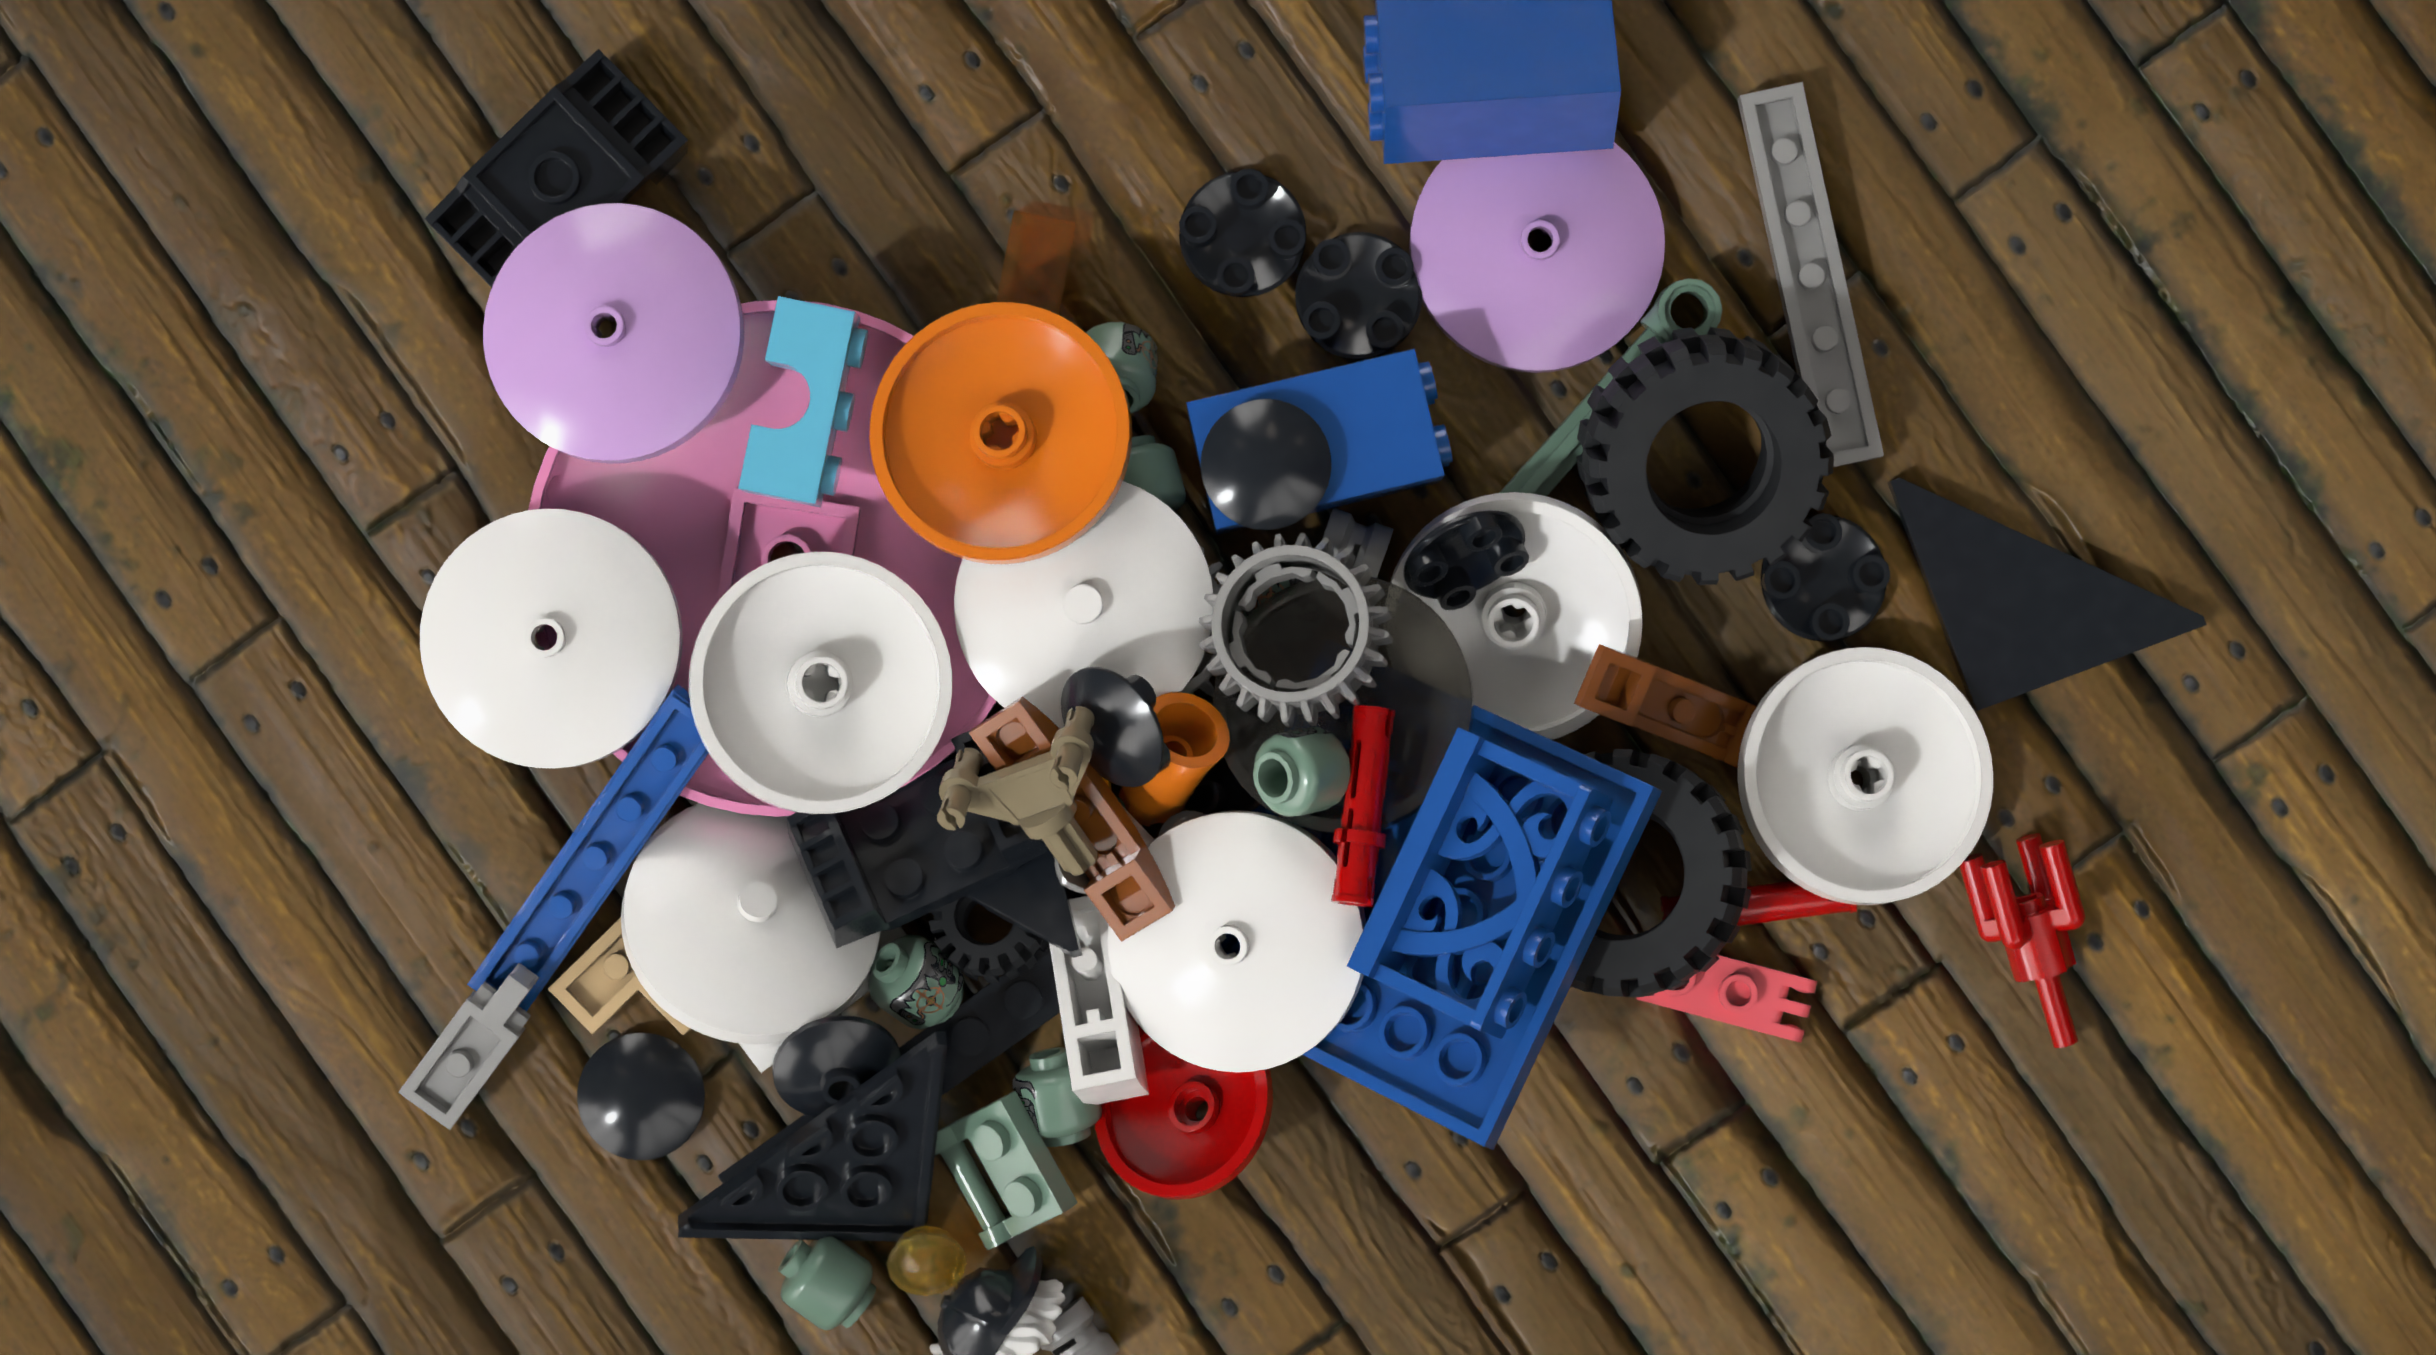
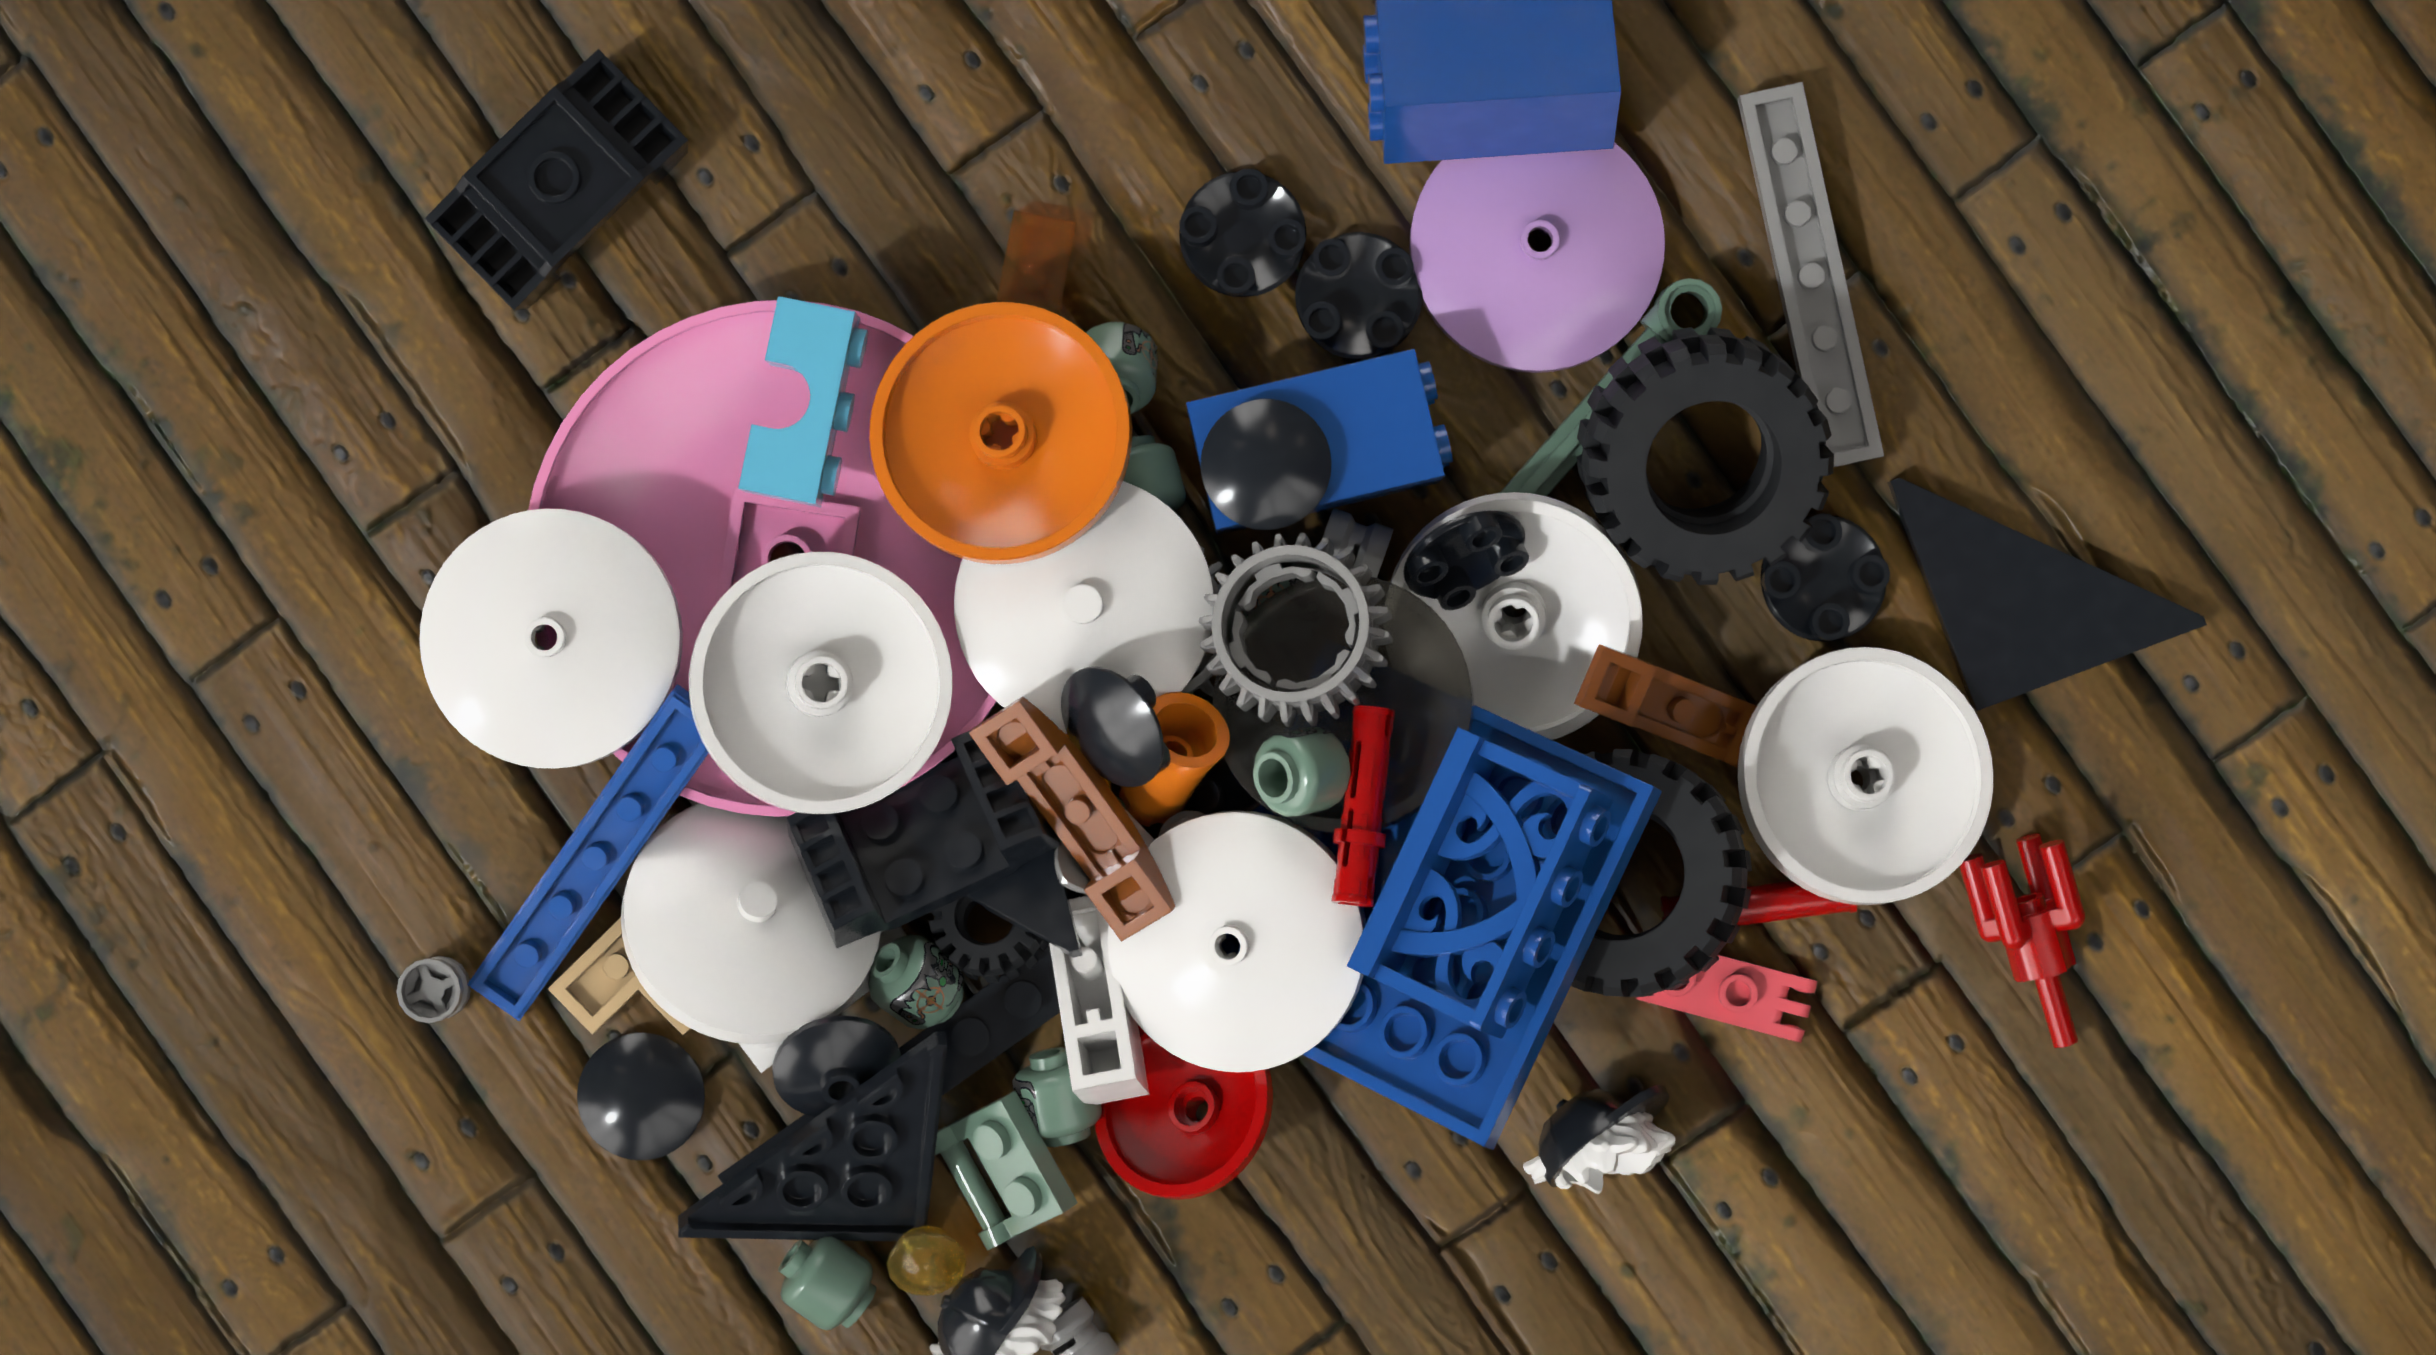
light grey hinge [398,963,540,1130] -> none
lavender dish [483,203,744,464] -> none
dark tan axle [937,706,1098,876] -> none
none -> light grey wheel [396,956,471,1023]
none -> hair [1523,1085,1675,1194]

